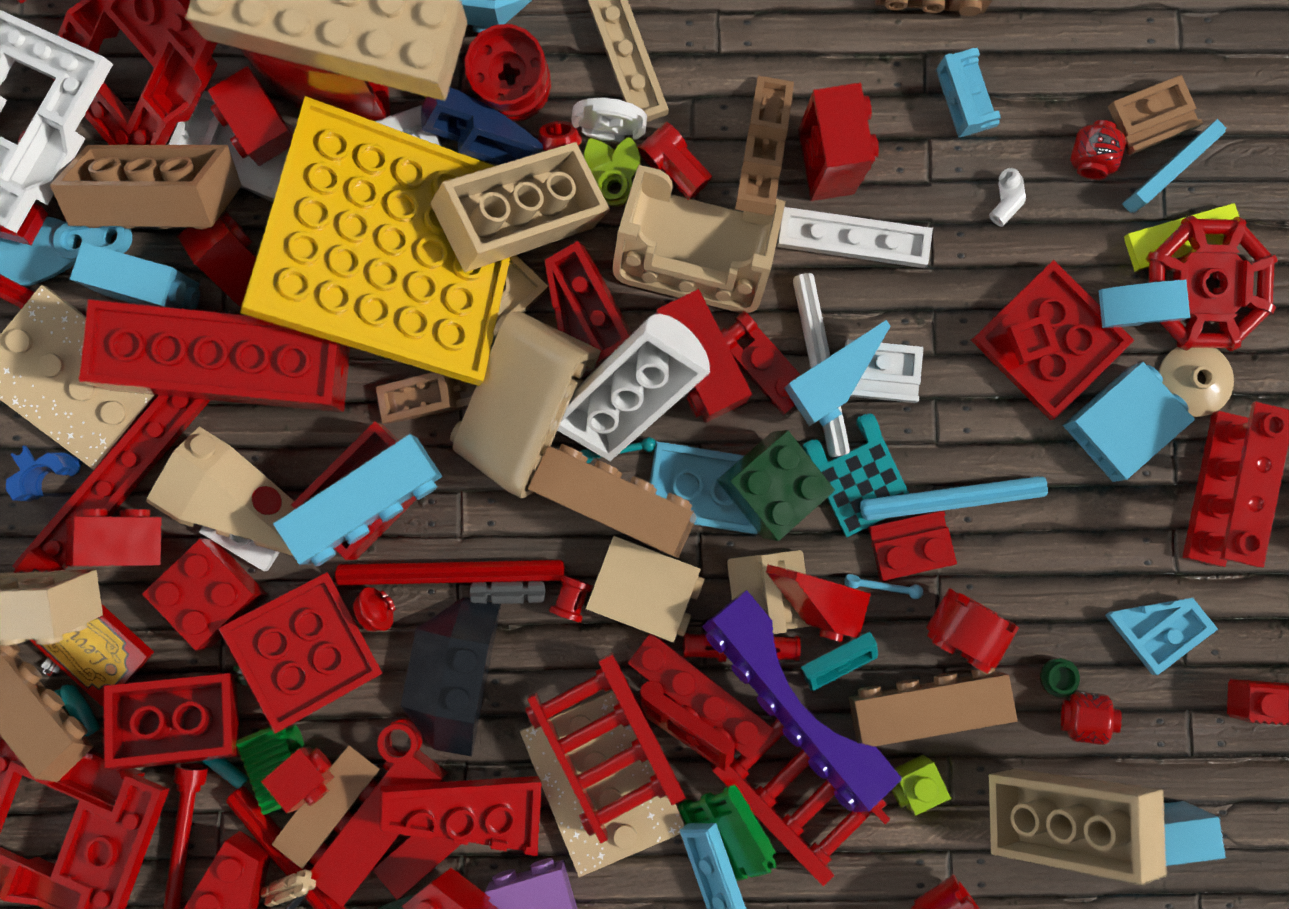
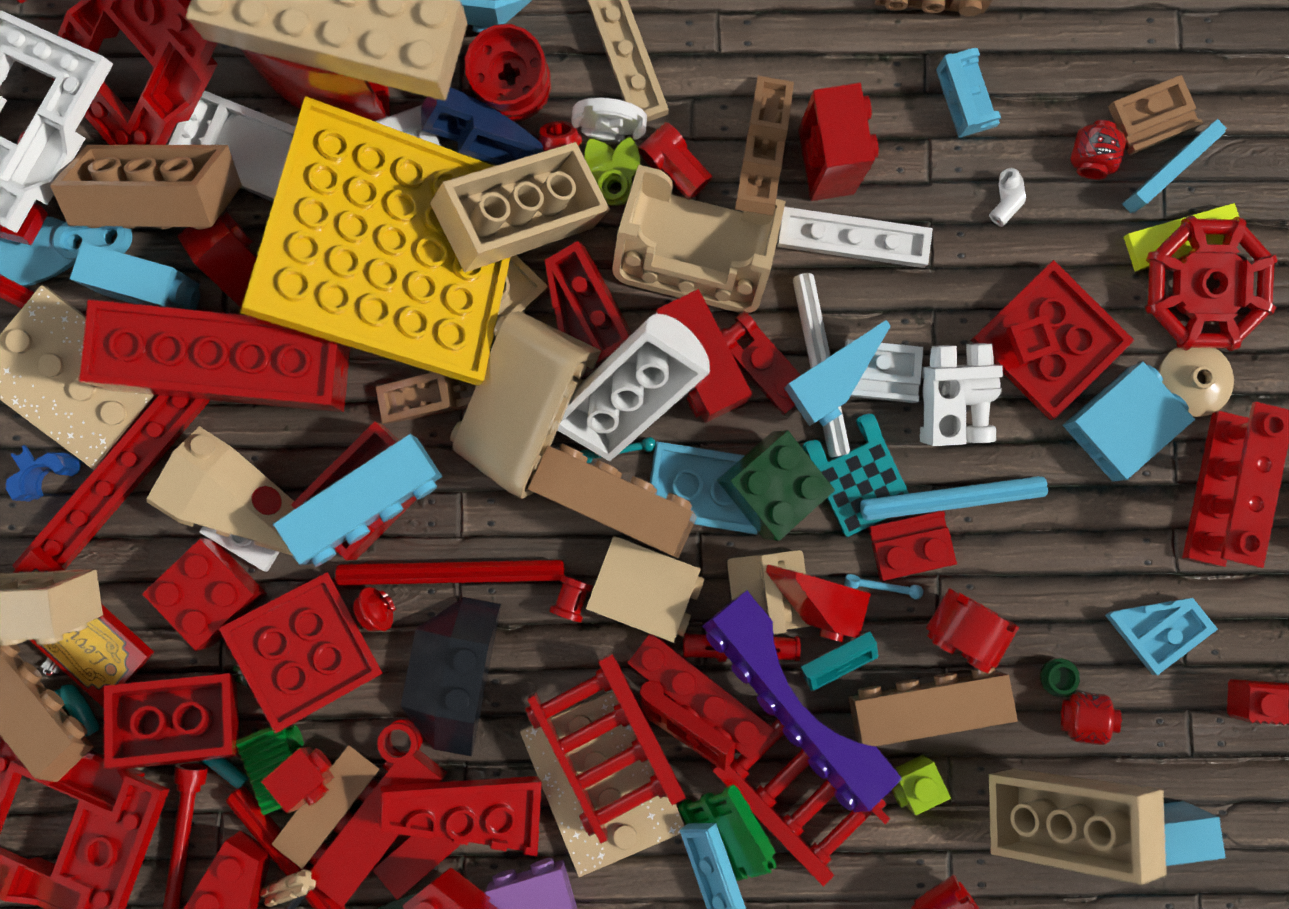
red brick [65,509,161,566] -> none
red brick [207,66,293,166] -> none
dark grey axle [469,581,545,604] -> none
medium azure slope [1098,280,1190,328] -> none
none -> white hips [920,343,1003,446]

